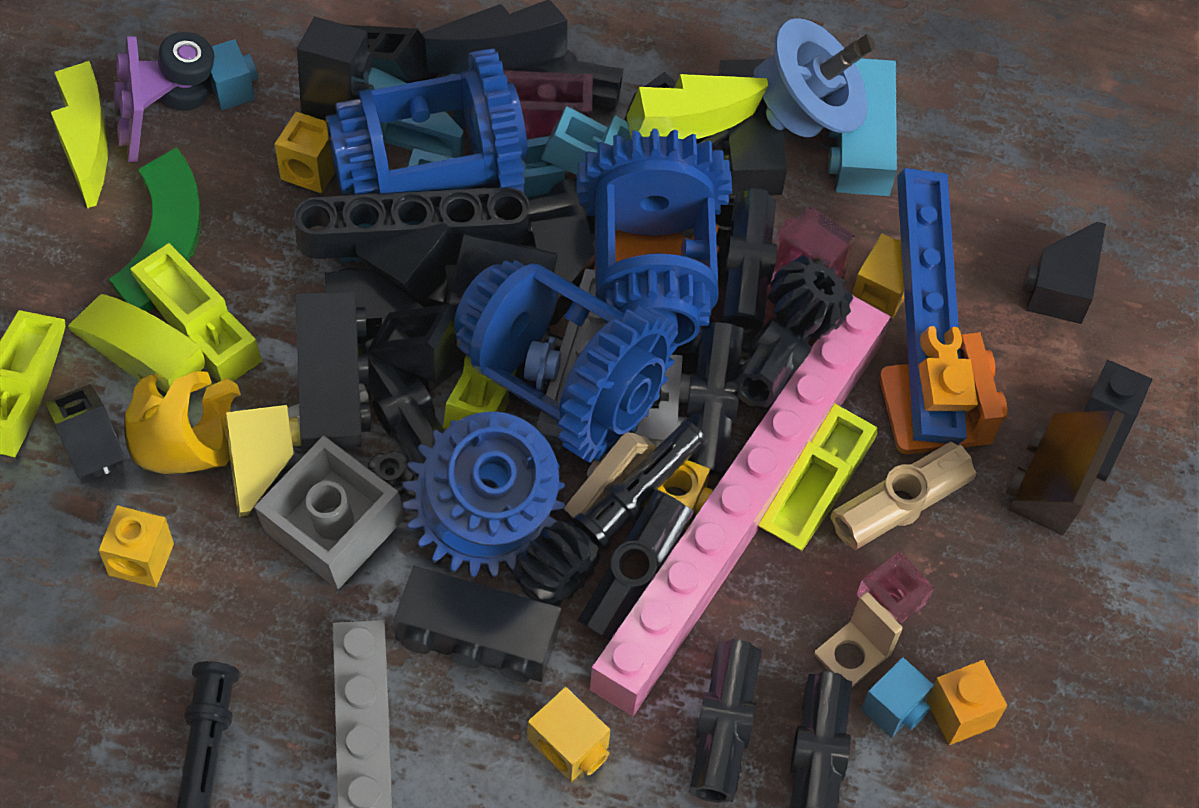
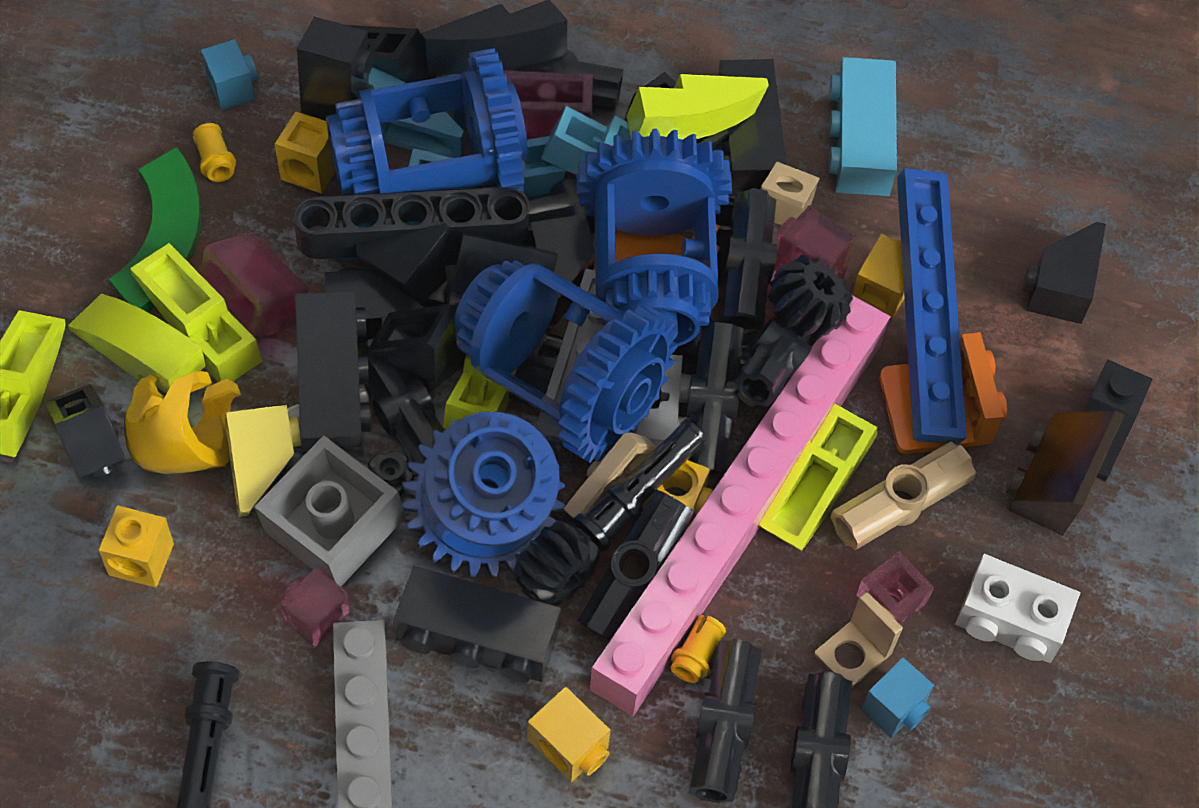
neon yellow slope [51,61,108,208] -> none
plate [114,32,214,162] -> none
medium blue plate [524,337,562,391] -> none
medium blue piece [754,18,875,137] -> none
light orange plate [918,326,978,411] -> none
light orange brick [927,660,1008,745] -> none
none -> yellow pin [193,123,236,182]
none -> clear pink brick [199,231,309,340]
none -> clear pink plate [280,567,350,648]
none -> yellow pin [671,615,726,683]
none -> tan bracket [761,162,820,232]
none -> white brick [955,554,1080,663]

